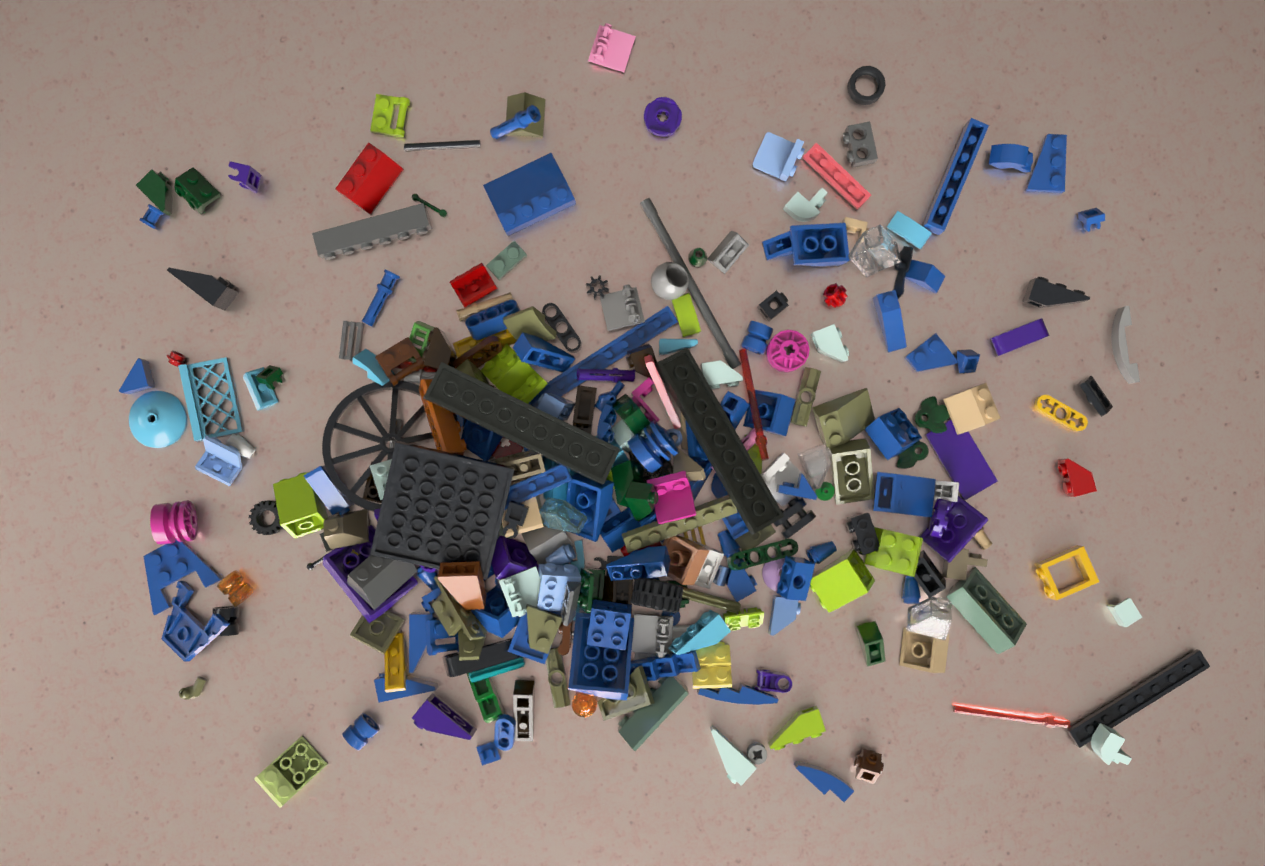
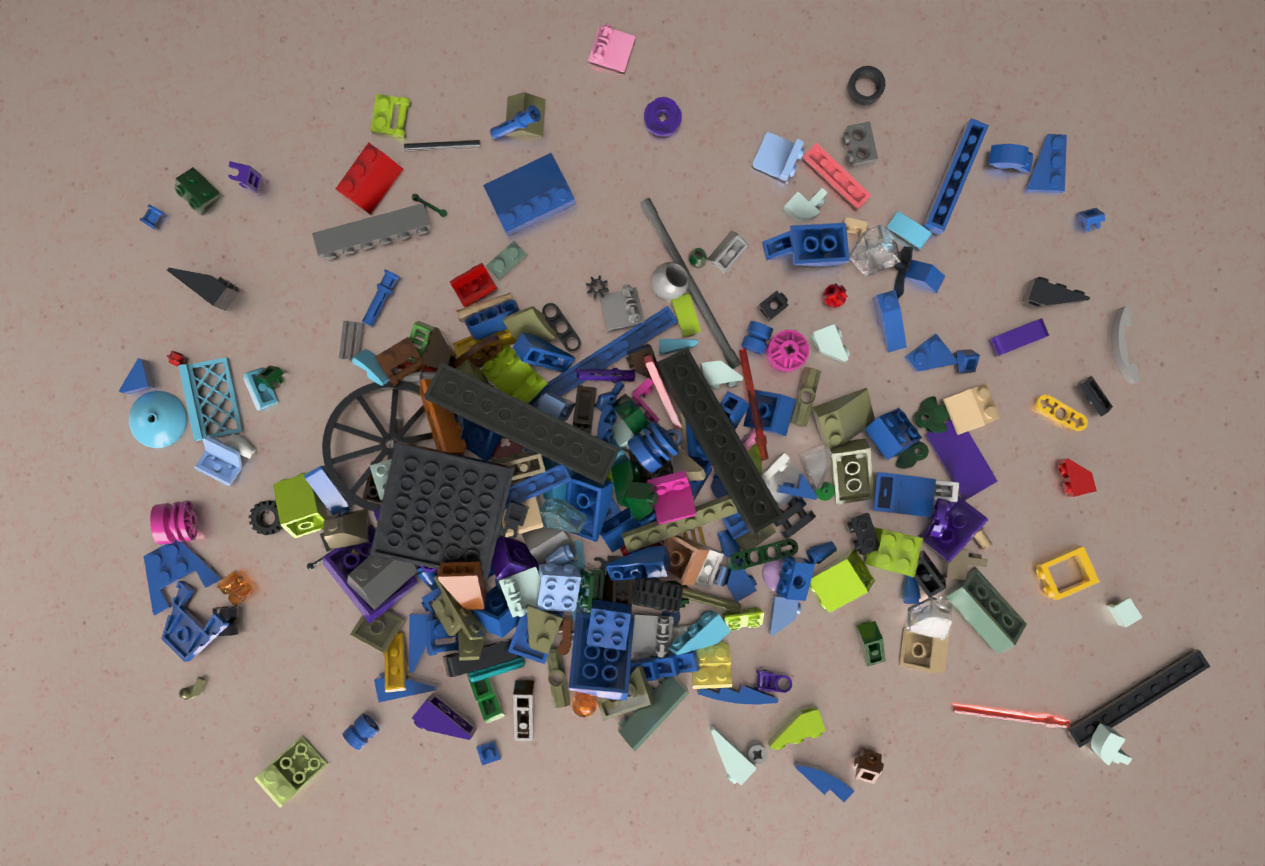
dark green slope [136,169,172,216] -> none
plate [494,714,516,751] -> none
dark grey slope [560,581,581,626] -> none

